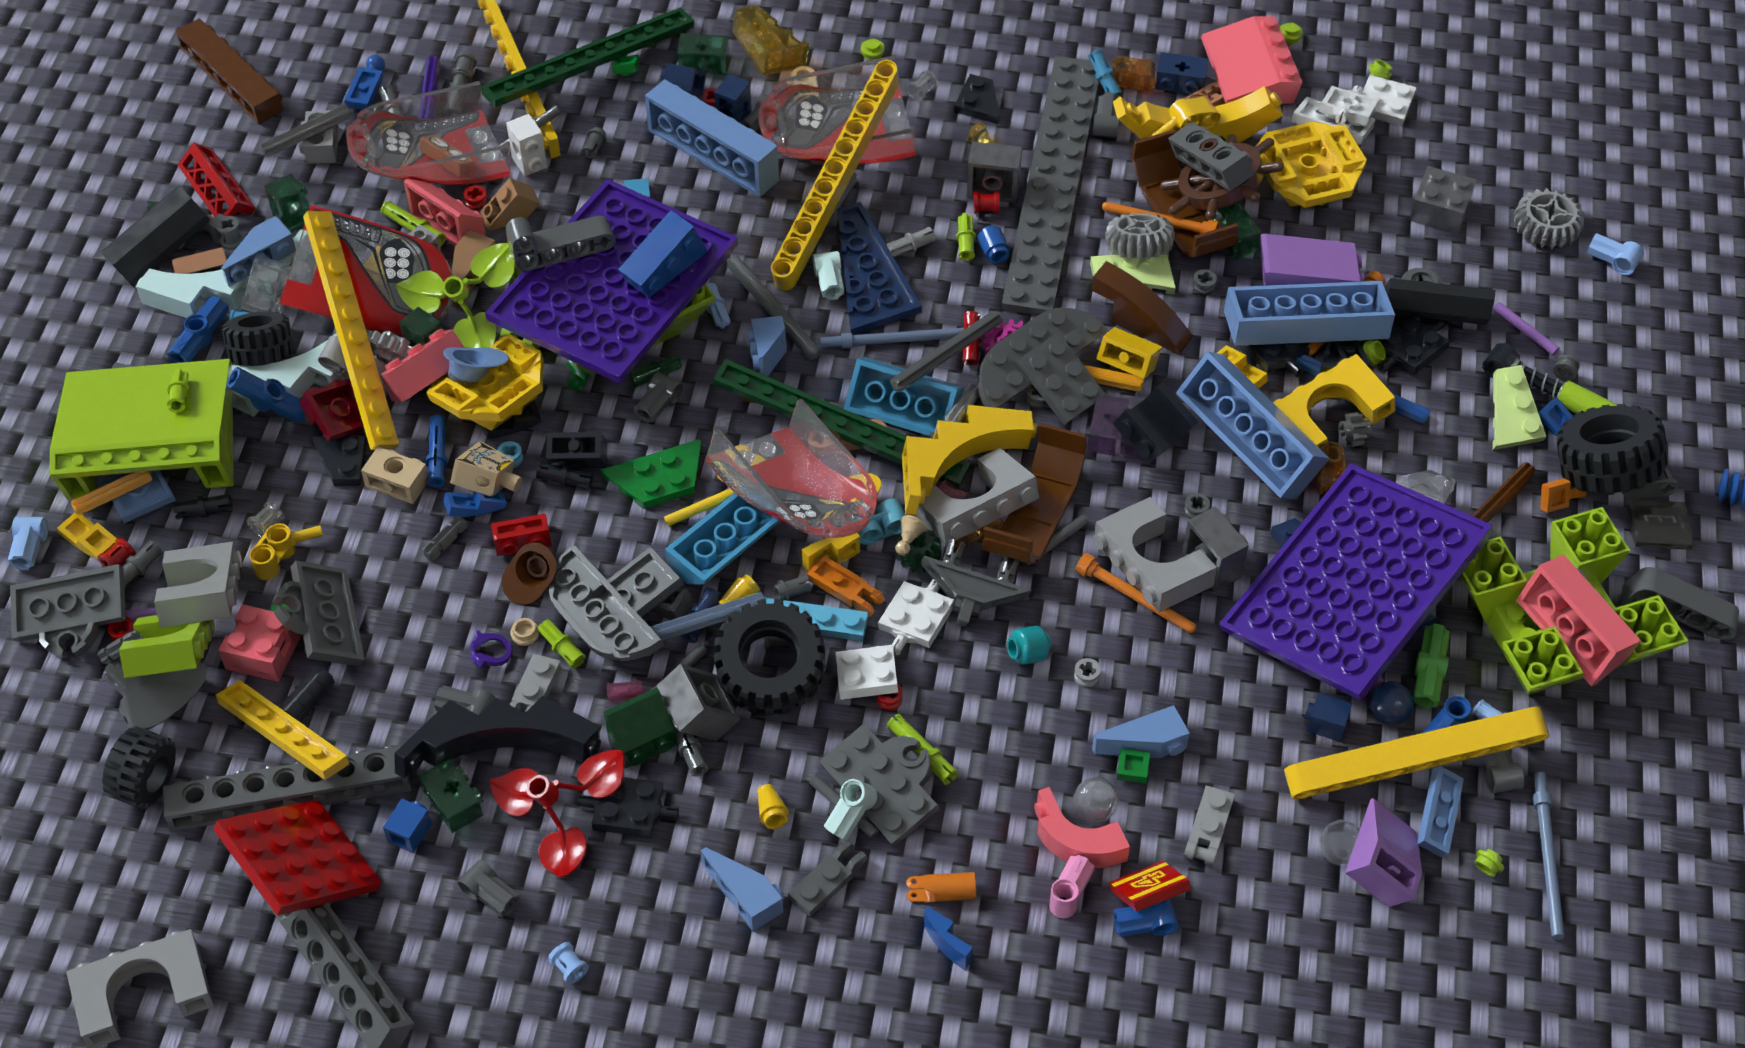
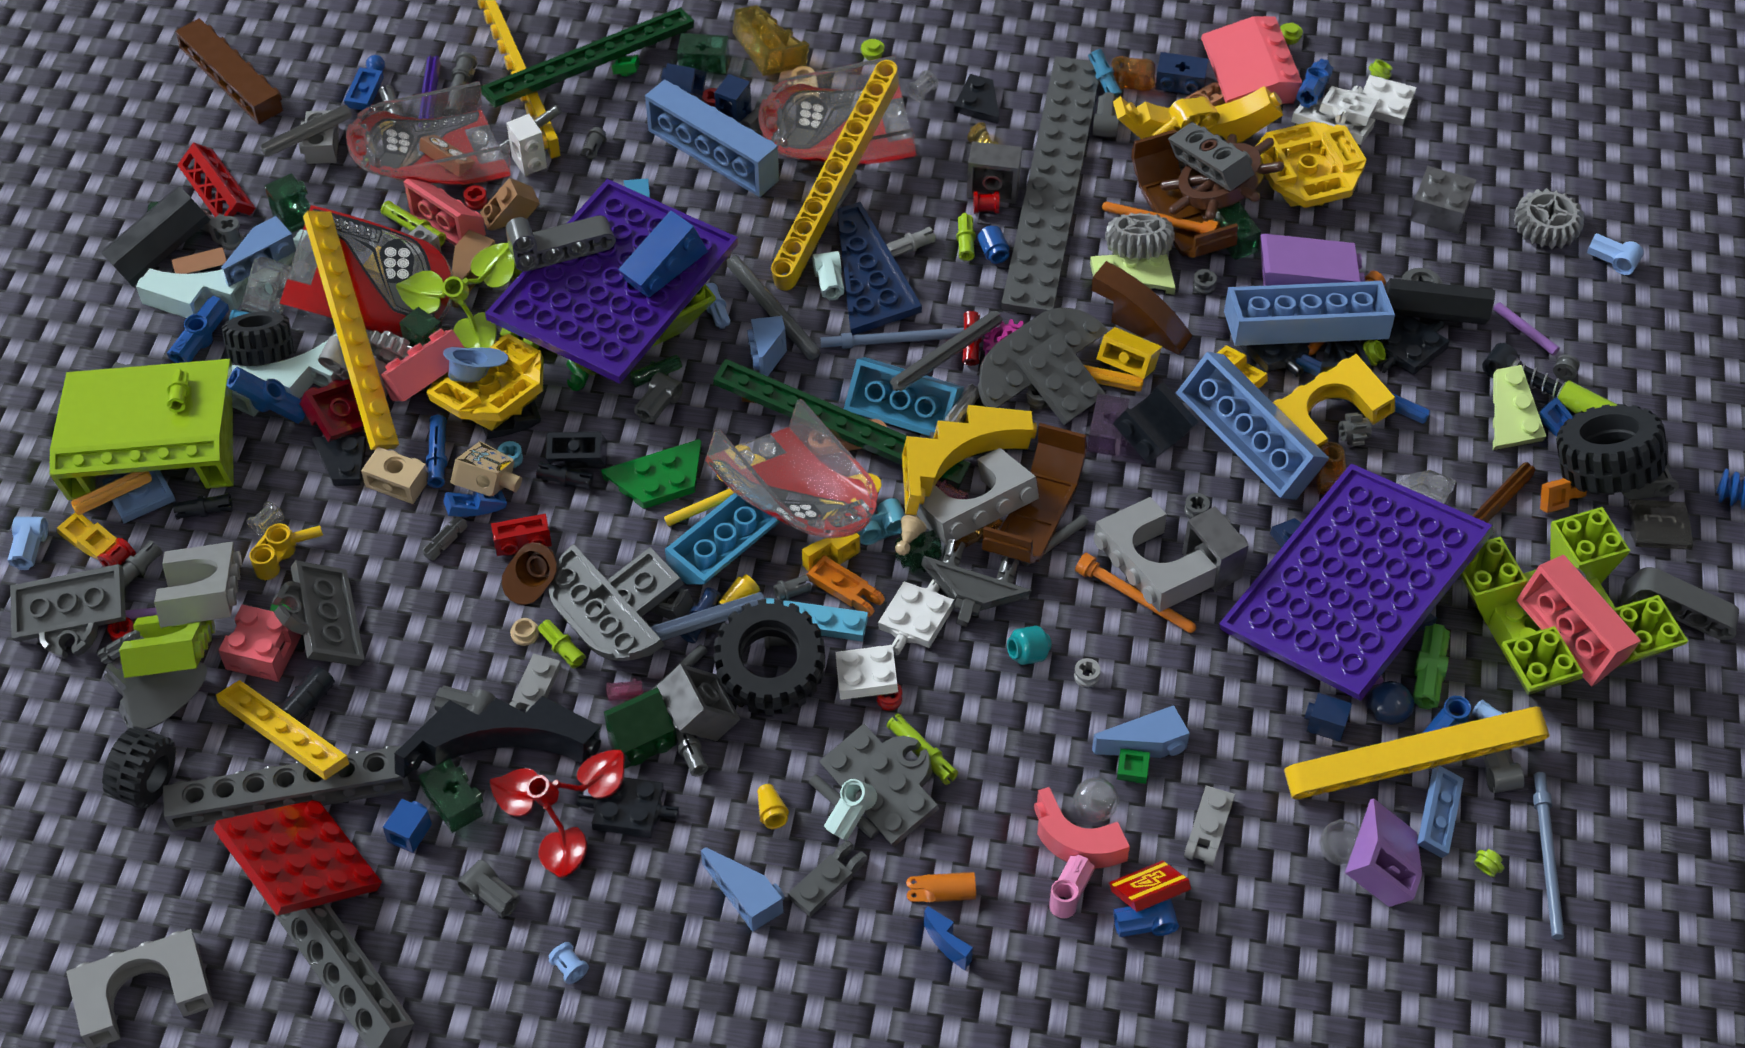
dark purple piece [470,630,512,668] -> none
none -> blue piece [1296,59,1333,108]

